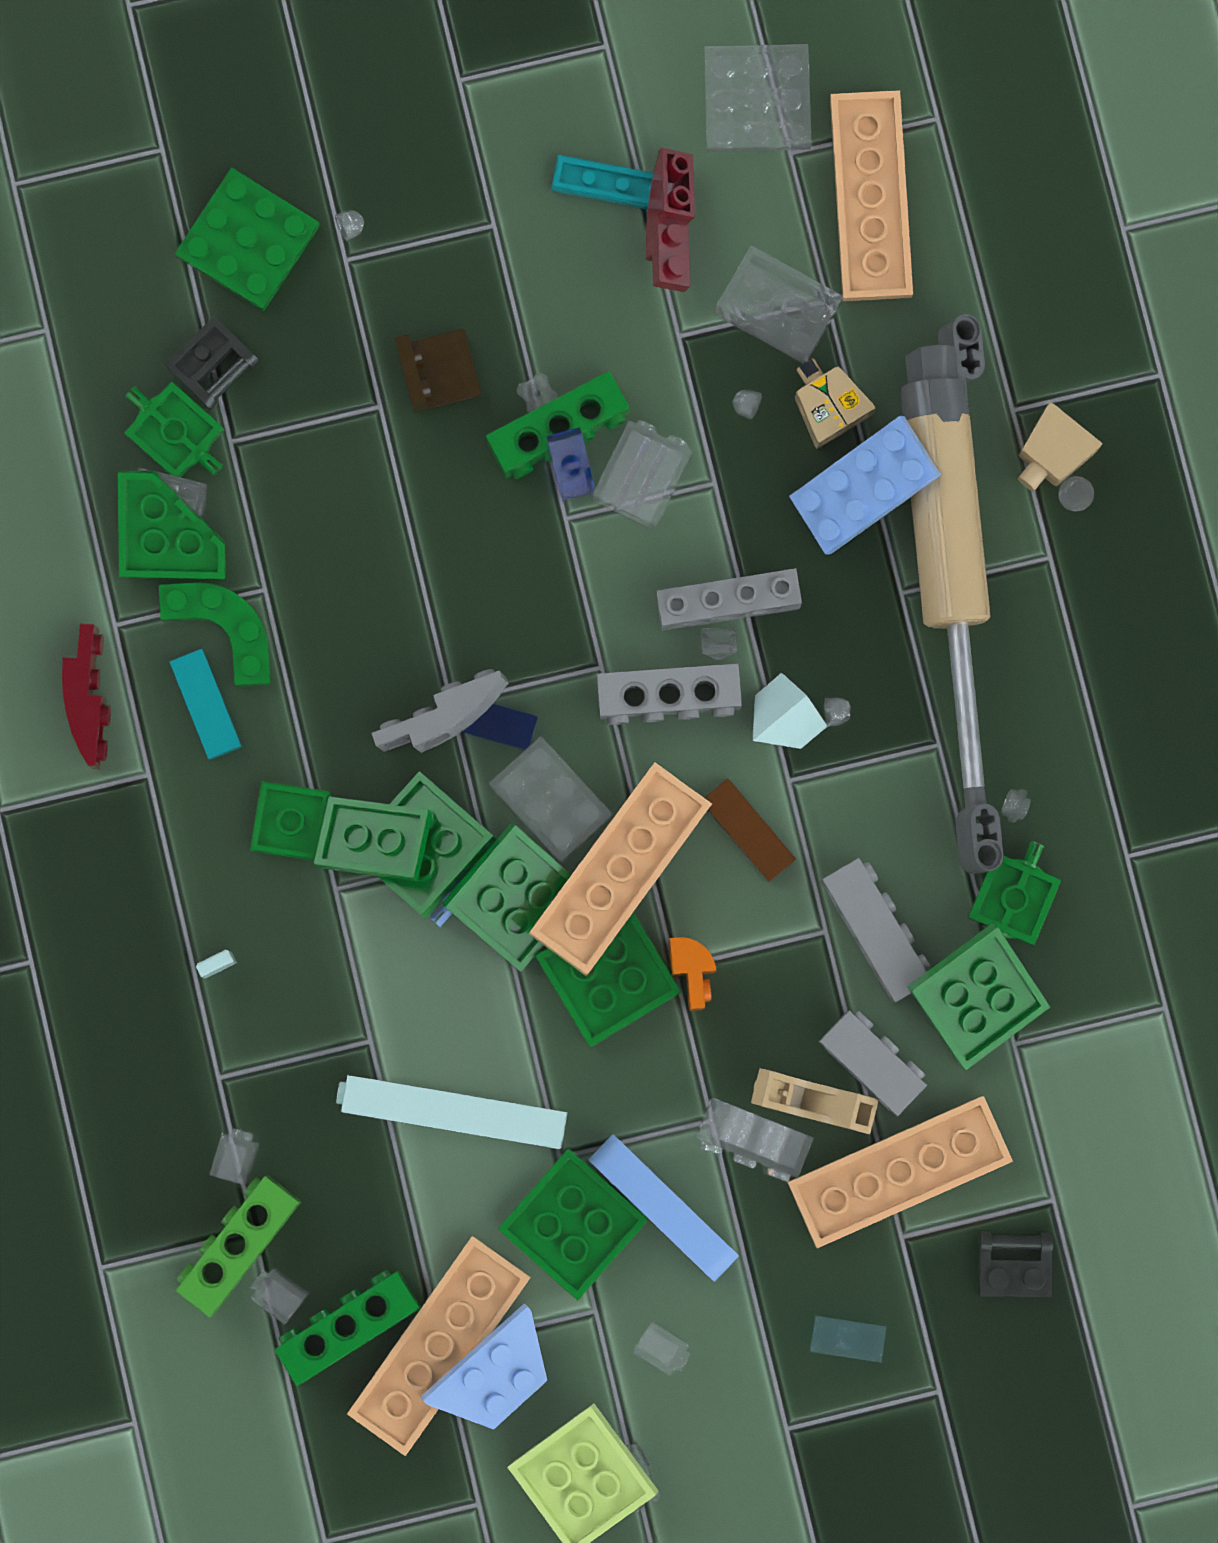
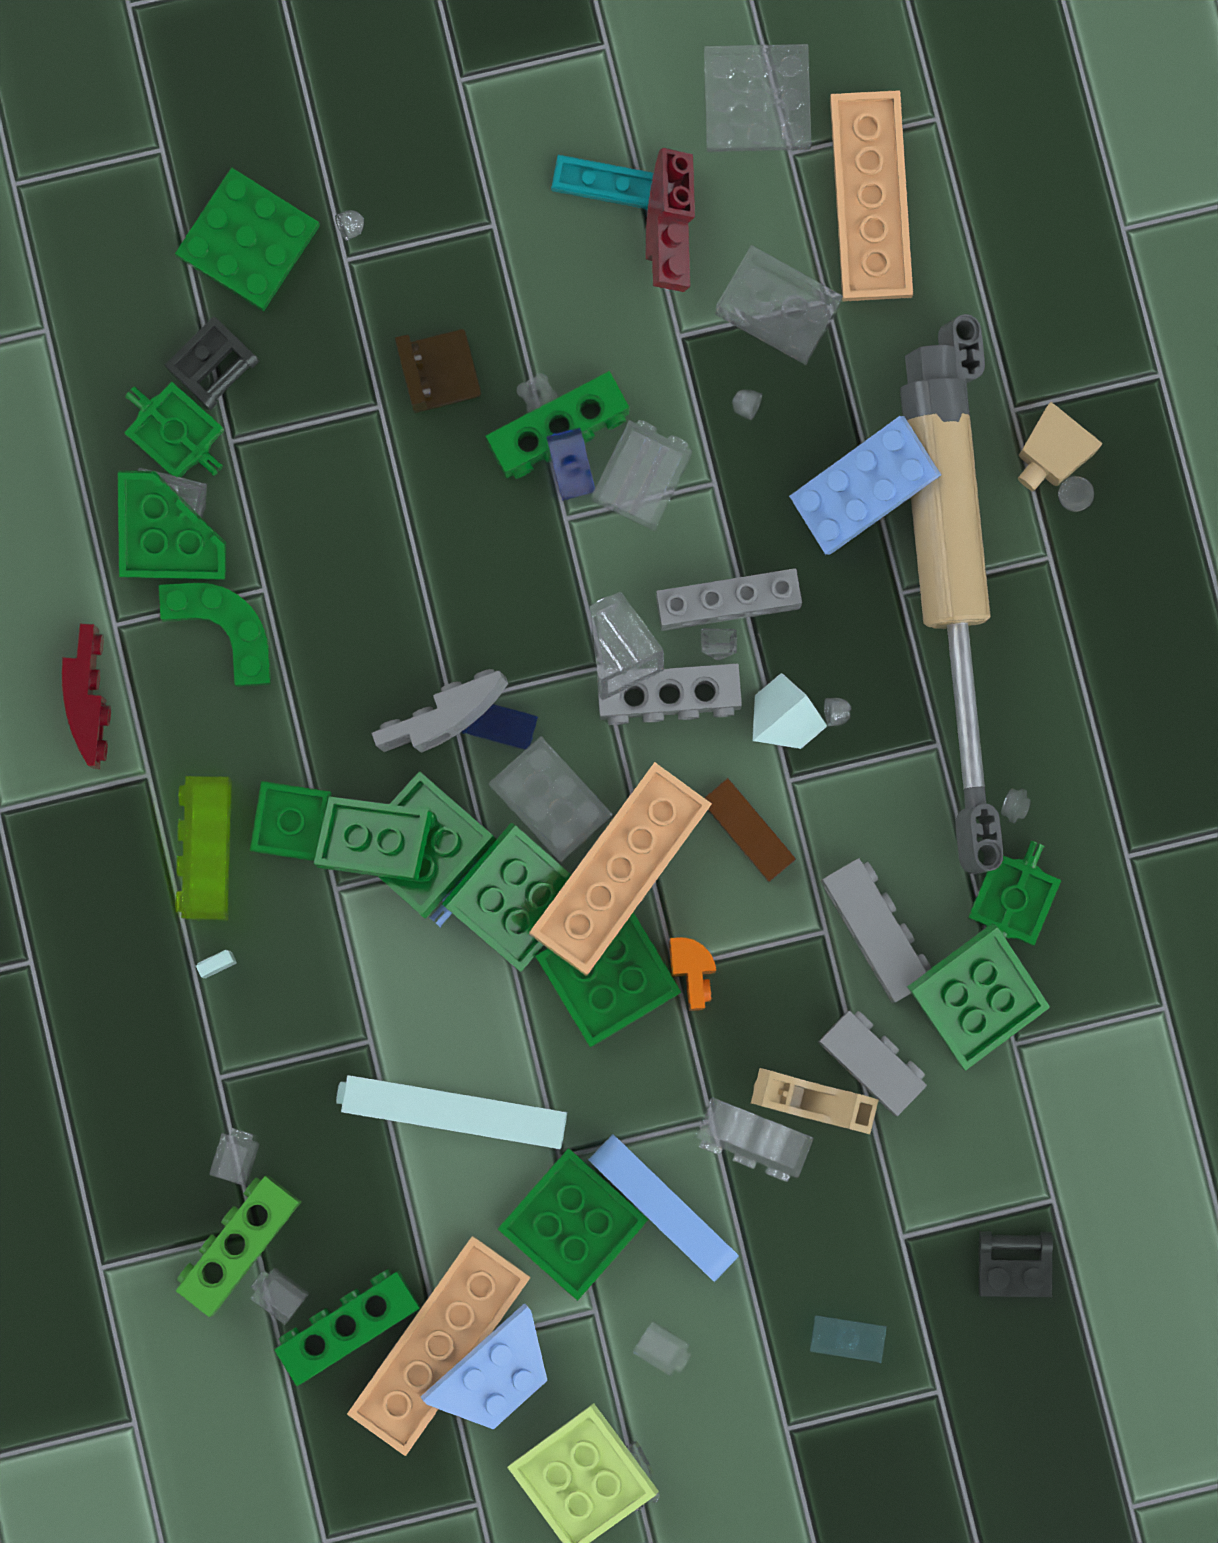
teal tile [170,649,242,760] -> none
light nougat plate [787,1096,1013,1248] -> none
tan torso [795,359,875,449] -> none
none -> clear neon green brick [175,776,232,921]
none -> clear slope [590,591,664,700]

